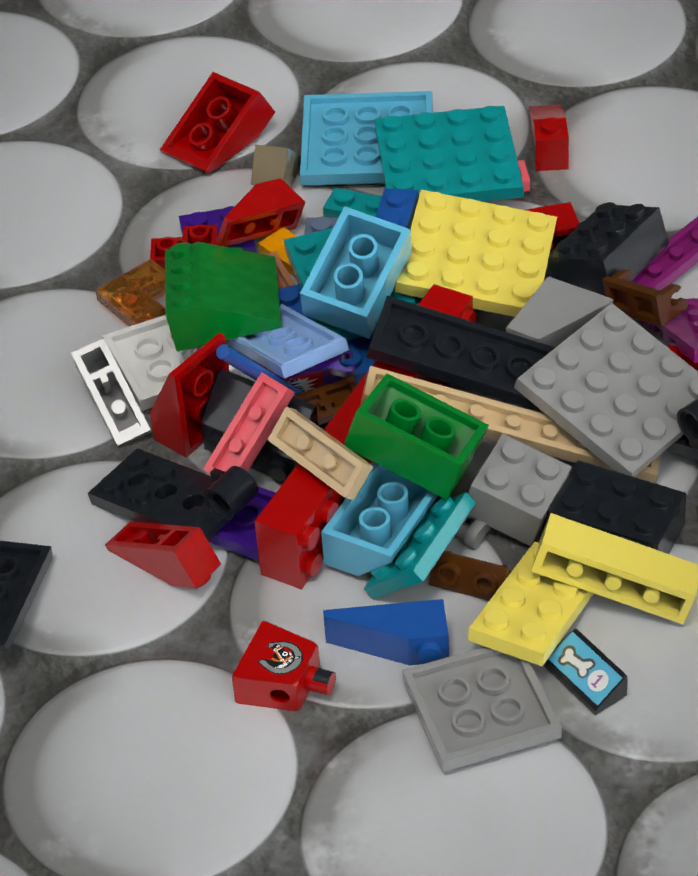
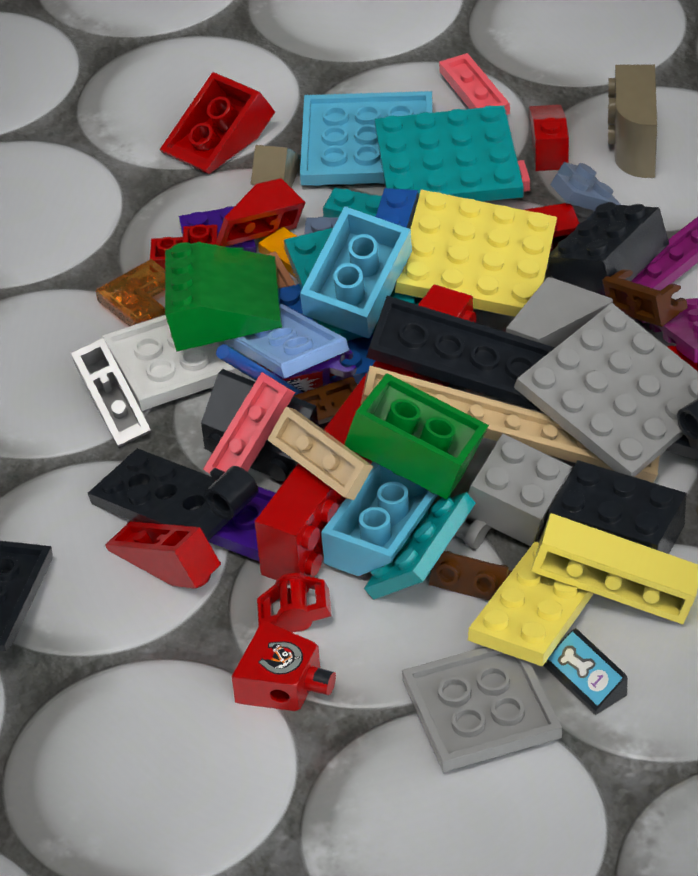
red slope [150,332,229,458] -> none
blue slope [323,599,449,666] -> none
none -> red piece [257,573,332,632]
none -> coral plate [439,53,510,115]
none -> sand blue plate [550,162,621,211]
none -> dark tan brick [608,64,657,178]

